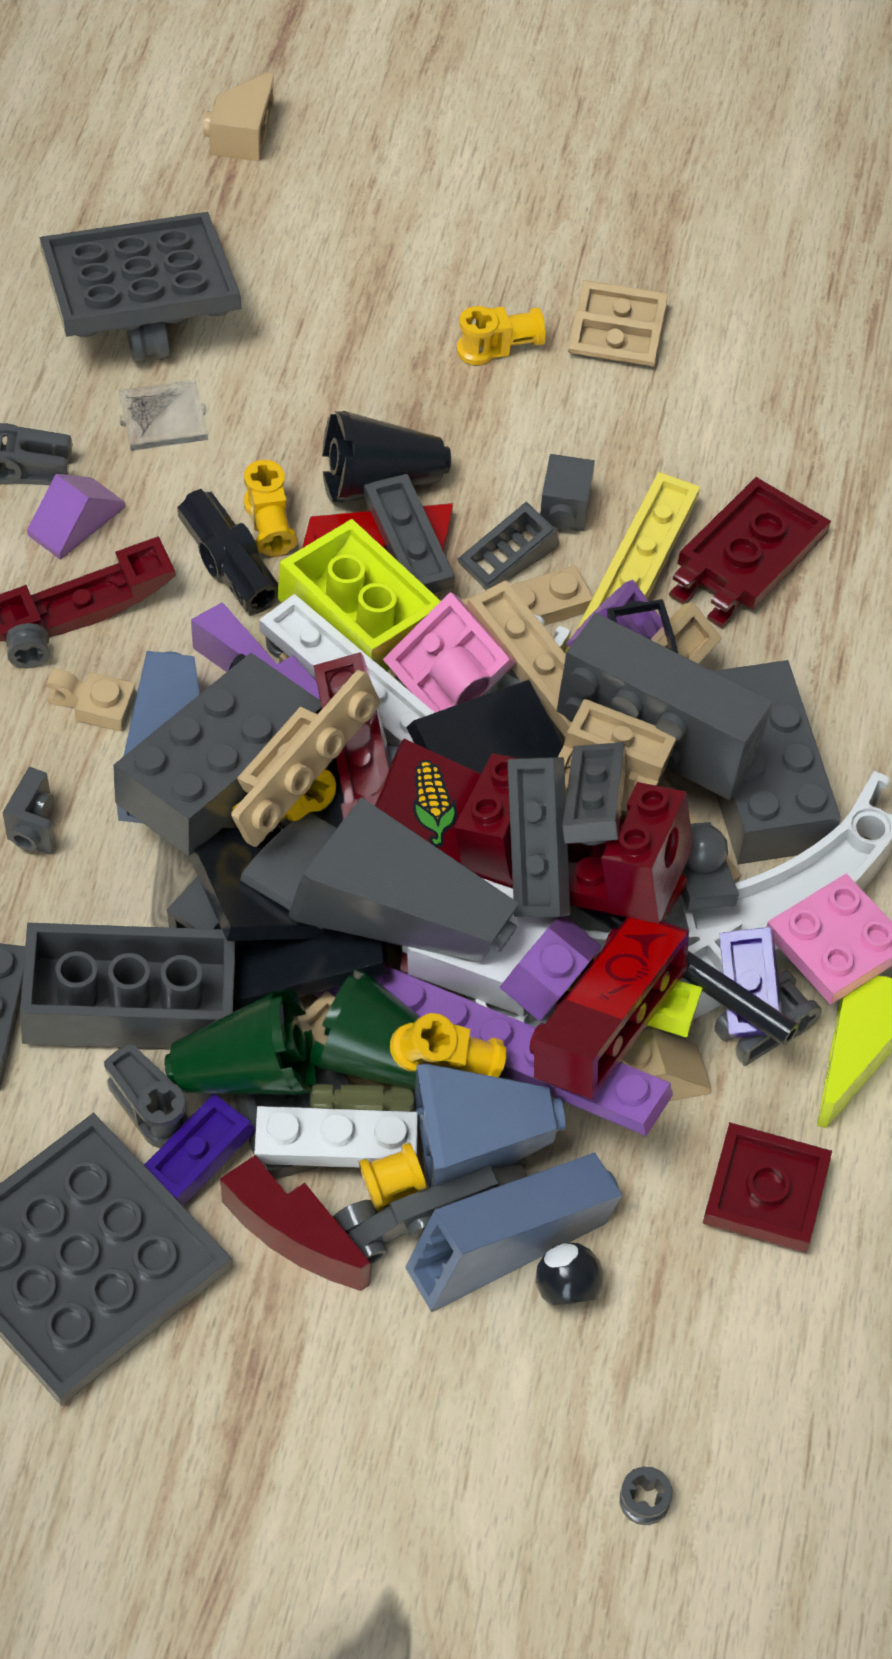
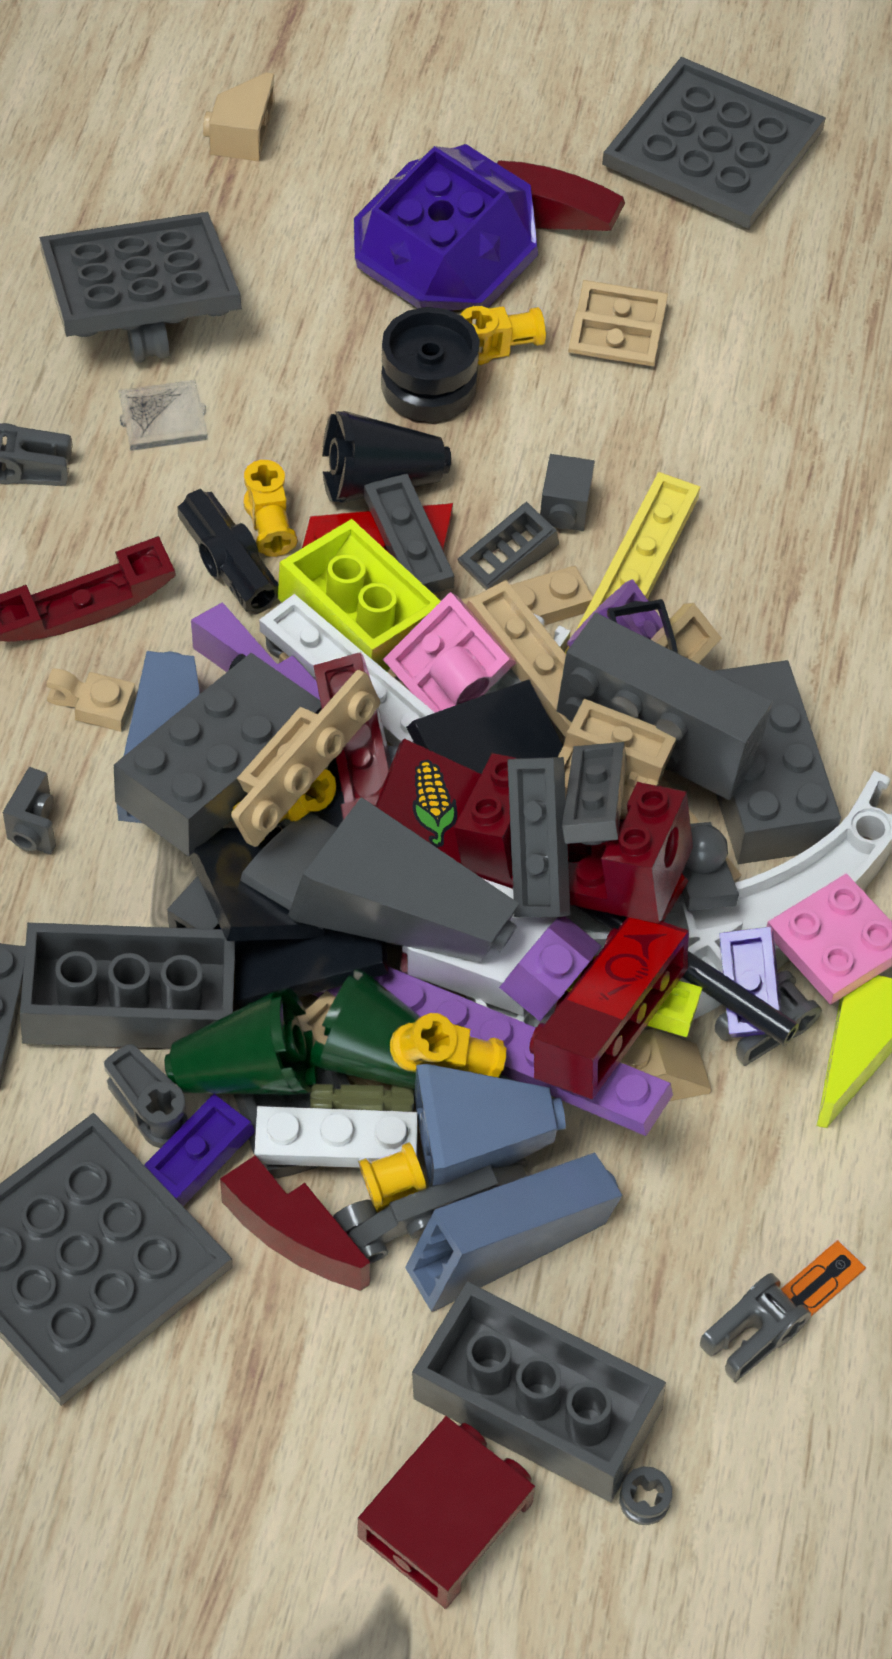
dark grey bush [6,623,50,668] -> none
medium lavender slope [27,474,125,560] -> none
black piece [535,1242,604,1306] -> none
dark red tile [669,477,831,628] -> none
dark red plate [702,1122,832,1253] -> none
none -> dark purple piece [354,144,539,311]
none -> dark red panel [357,1416,535,1609]
none -> black wheel [381,307,480,422]
none -> dark grey brick [412,1281,666,1503]
none -> dark red slope [497,160,625,231]
none -> dark grey plate [602,57,826,228]
none -> dark grey piece [700,1273,811,1382]
none -> orange sticker [781,1240,866,1317]

